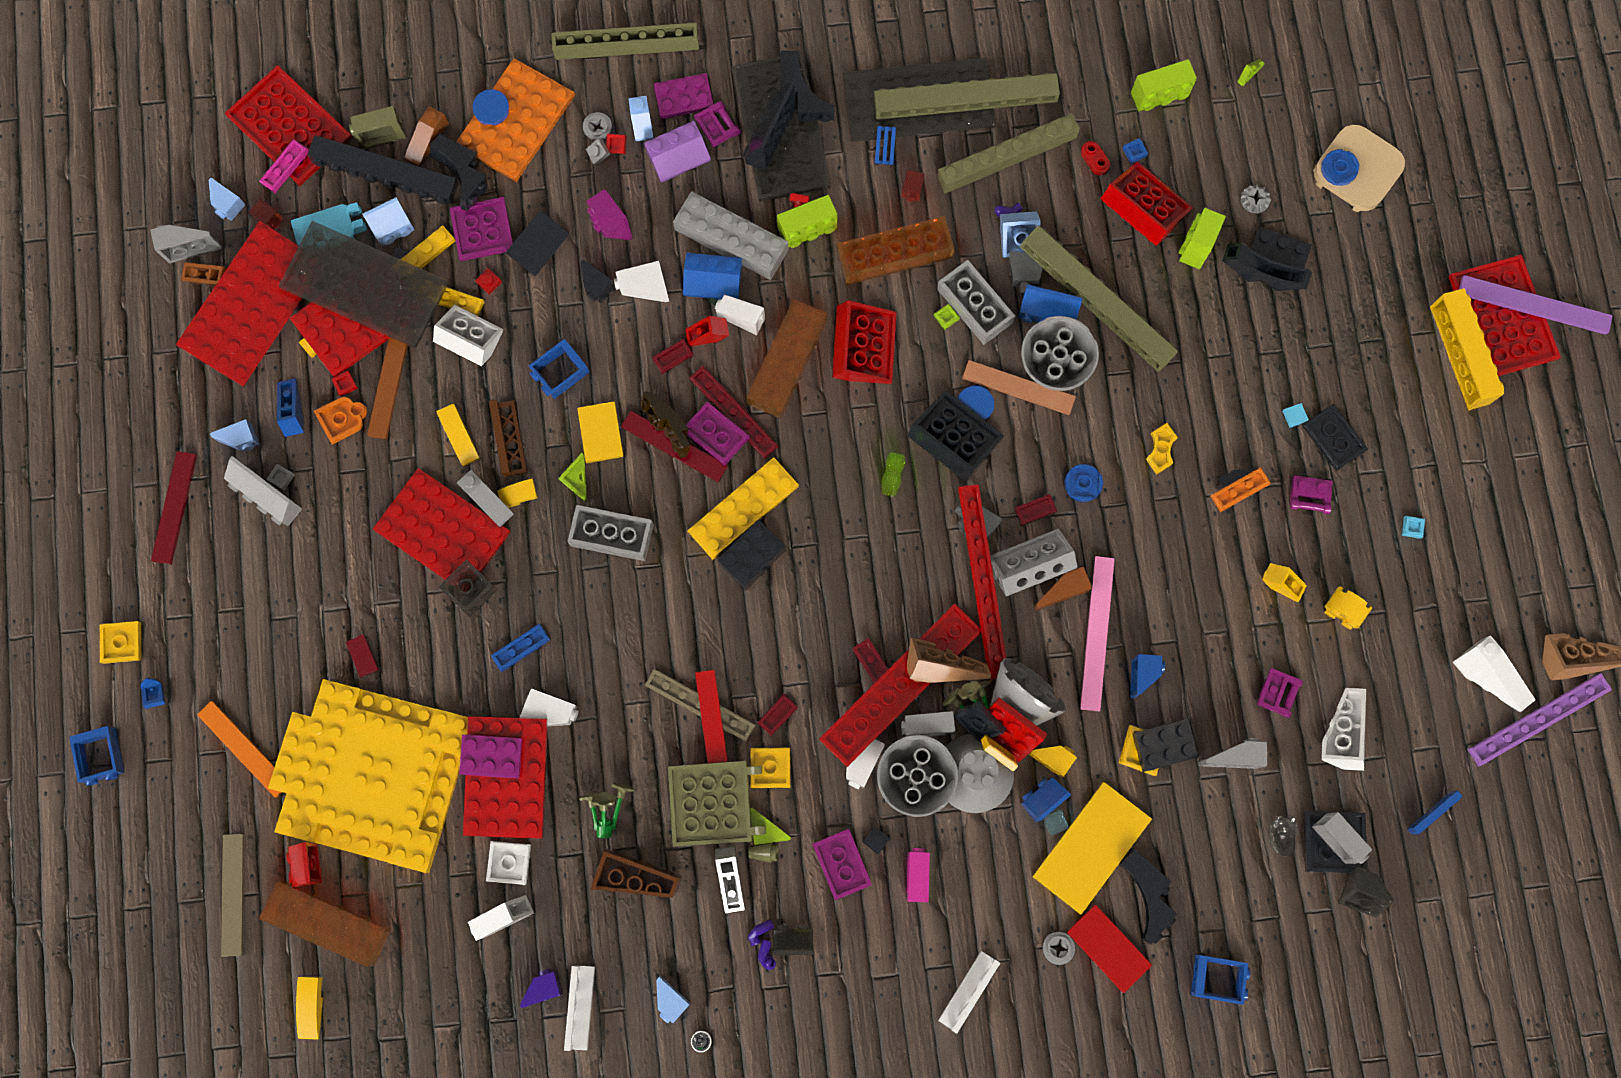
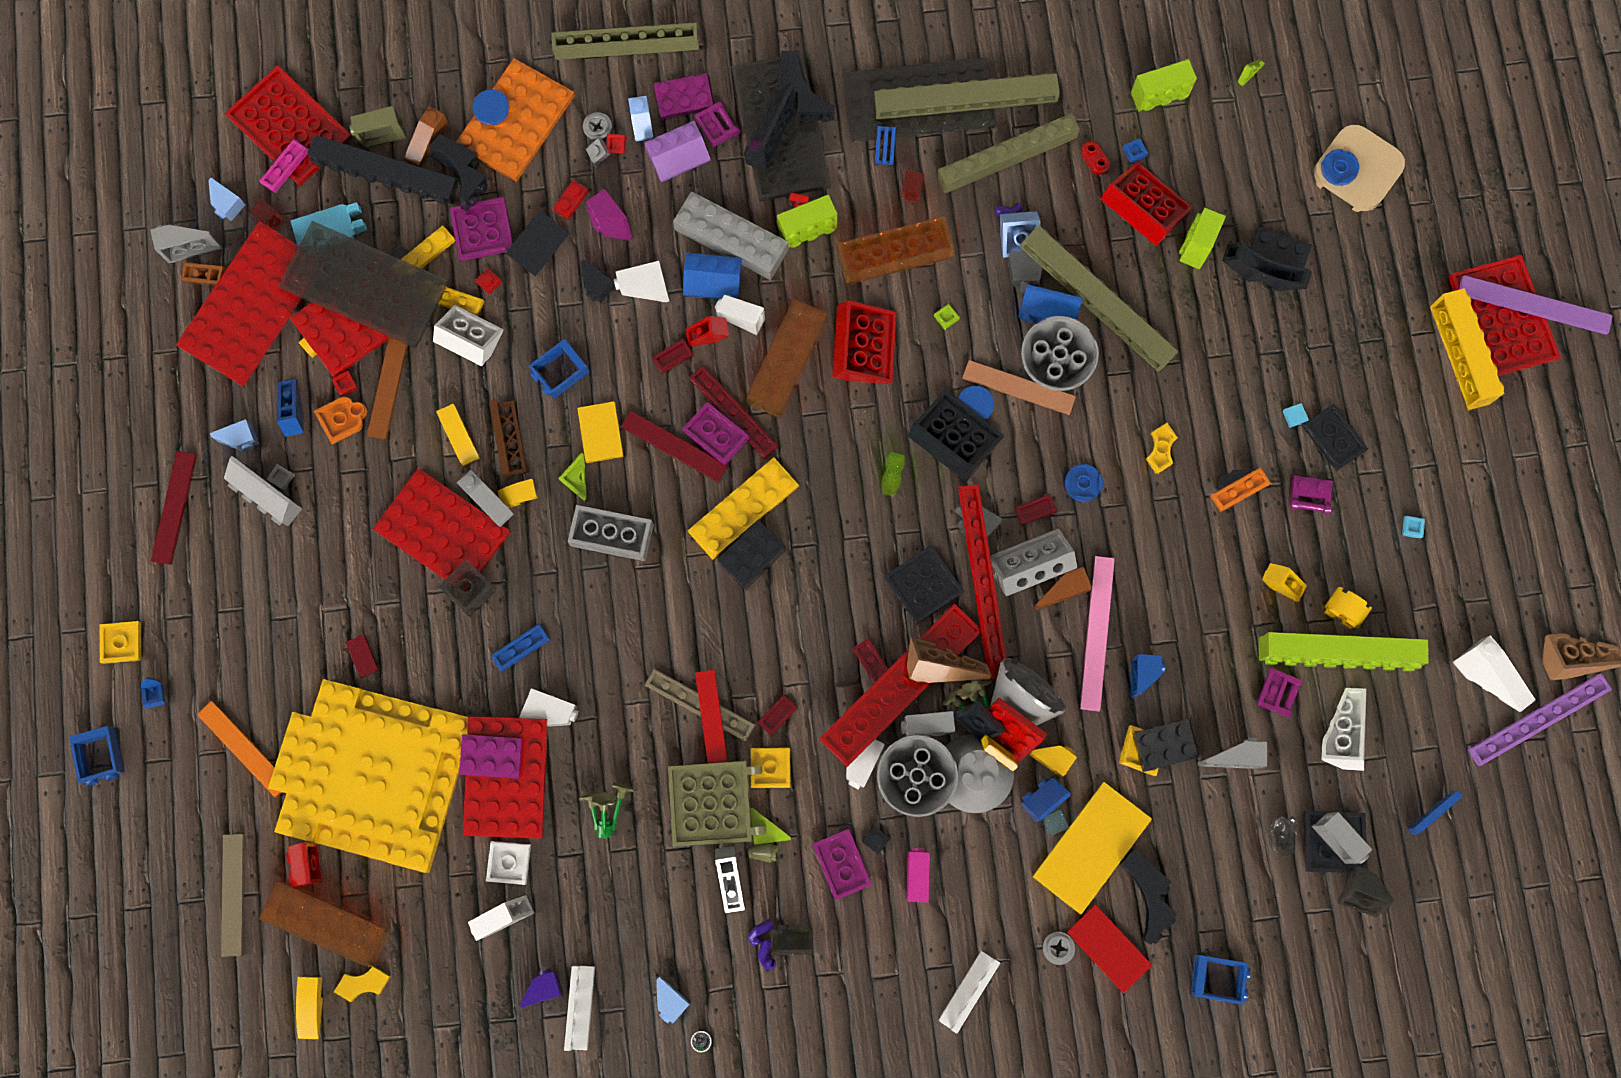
light blue slope [363,198,415,246] -> none
reddish brown wedge [591,849,682,898] -> none
dark brown slope [640,391,690,459] -> none
light grey brick [937,260,1015,345] -> none
light grey gear [1241,184,1271,213] -> none
none -> yellow tile [334,966,391,1002]
none -> red plate [552,180,589,220]
none -> black plate [883,545,964,625]
none -> lime brick [1259,632,1429,671]

